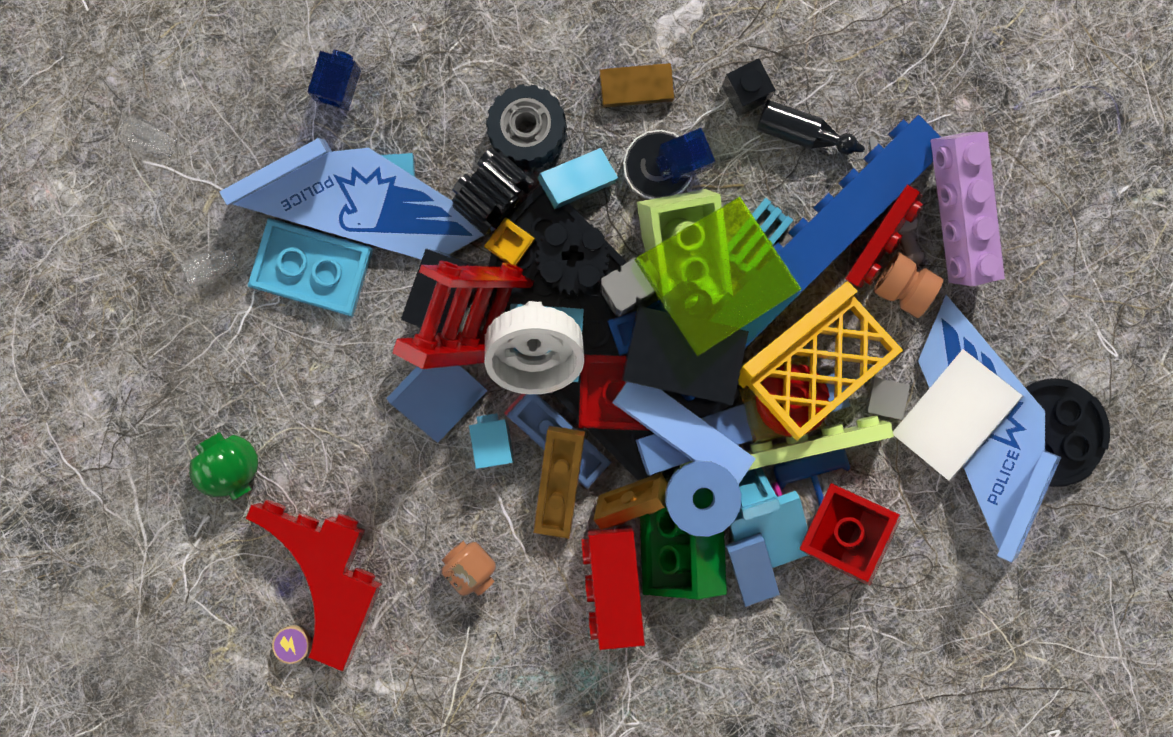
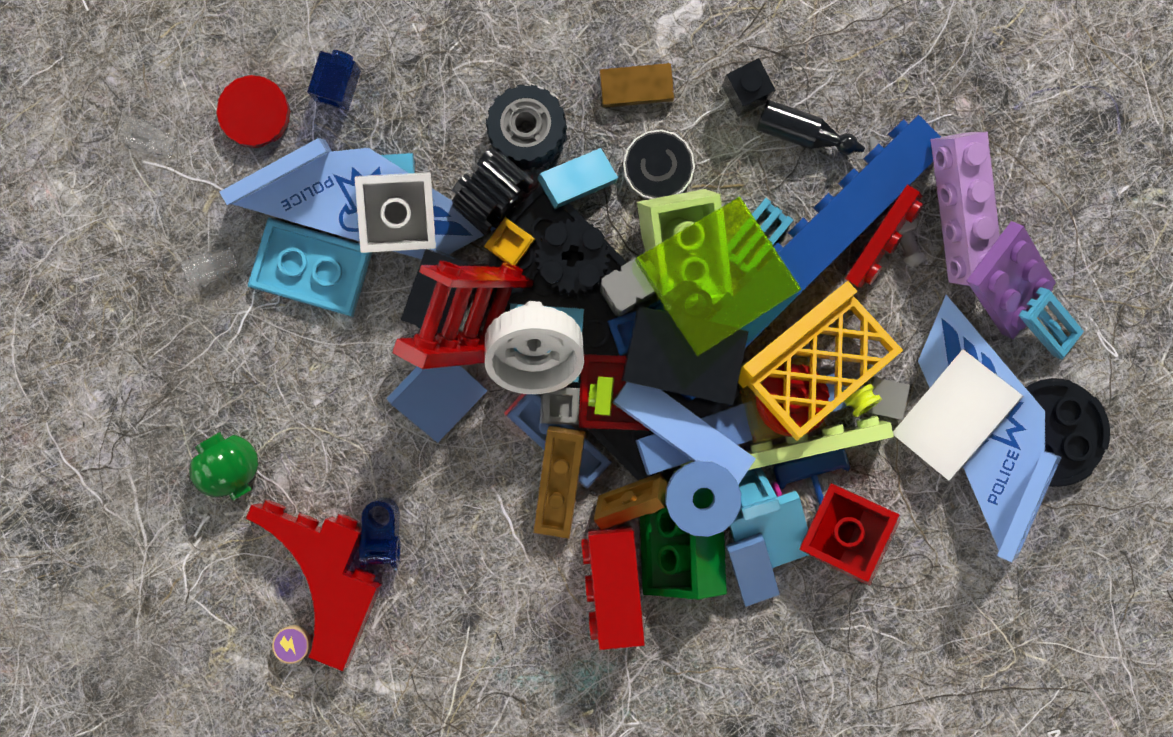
nougat head [441,540,496,596] -> none
medium azure brick [469,413,514,469] -> none
clear blue brick [656,128,716,185] -> none
nougat wheel [873,252,943,318] -> none
none -> red tile [216,75,291,148]
none -> white brick [355,172,436,253]
none -> clear blue piece [359,497,401,568]
none -> light grey tile [540,388,580,425]
none -> lime plate [588,376,614,416]
none -> neon yellow bush [844,384,882,418]
none -> medium lavender plate [966,221,1056,339]
none -> medium azure tile [1018,287,1084,359]

